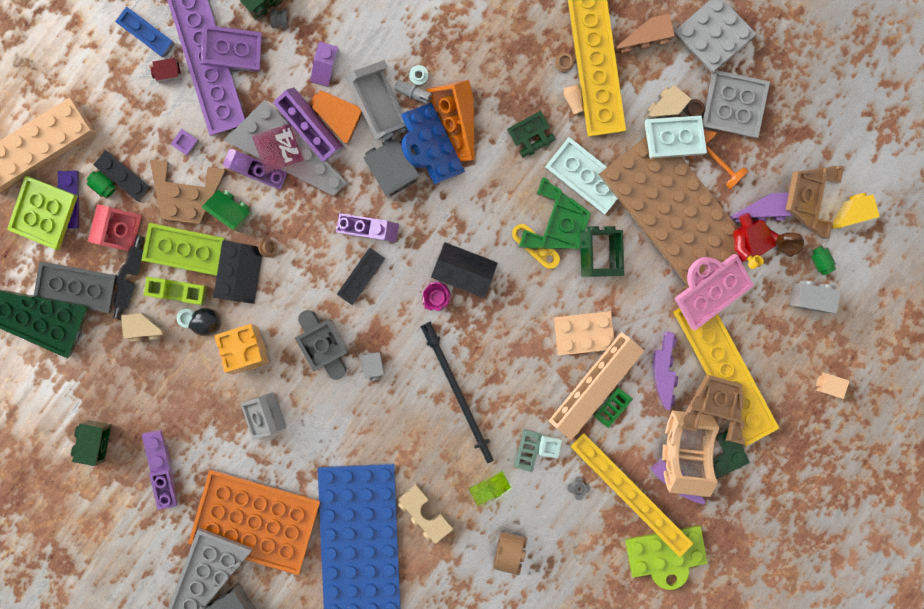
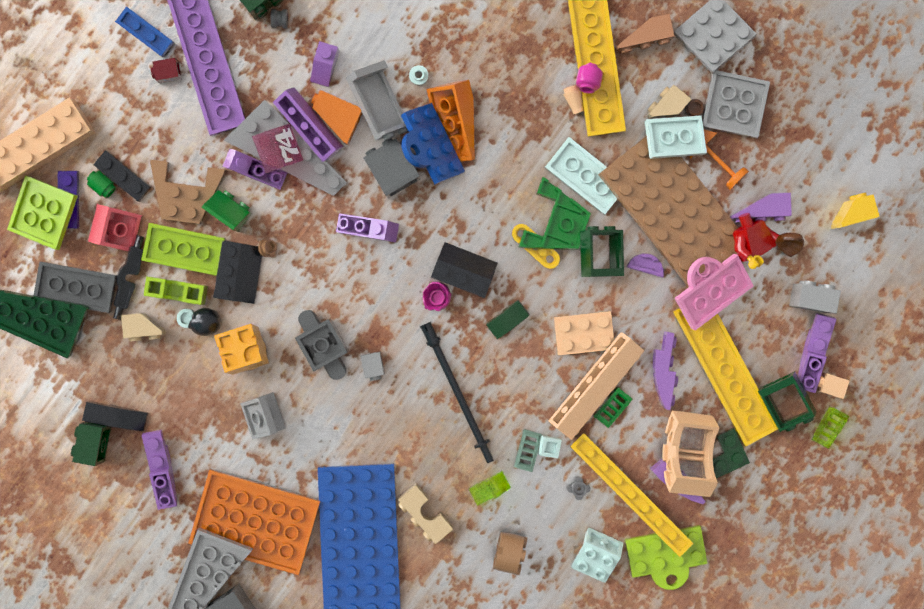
medium lavender plate [171,129,199,156] -> none
medium lavender plate [201,25,262,72] -> none
black plate [337,247,386,305] -> none
light grey axle [394,80,432,105] -> none
dark green plate [507,111,556,158] -> none
medium nougat plate [555,53,574,72] -> none
medium nougat wing [678,375,745,445] -> none
medium nougat wing [785,166,844,239] -> none
green brick [810,246,836,276] -> none
none -> black slope [82,401,148,431]
none -> dark green slope [486,300,530,340]
none -> light aqua bracket [571,528,623,583]
none -> dark pink head [576,63,603,93]
none -> medium lavender tile [626,253,664,278]
none -> dark green window [758,371,817,432]
none -> medium lavender slope [798,313,836,393]
none -> clear neon green slope [811,406,850,449]

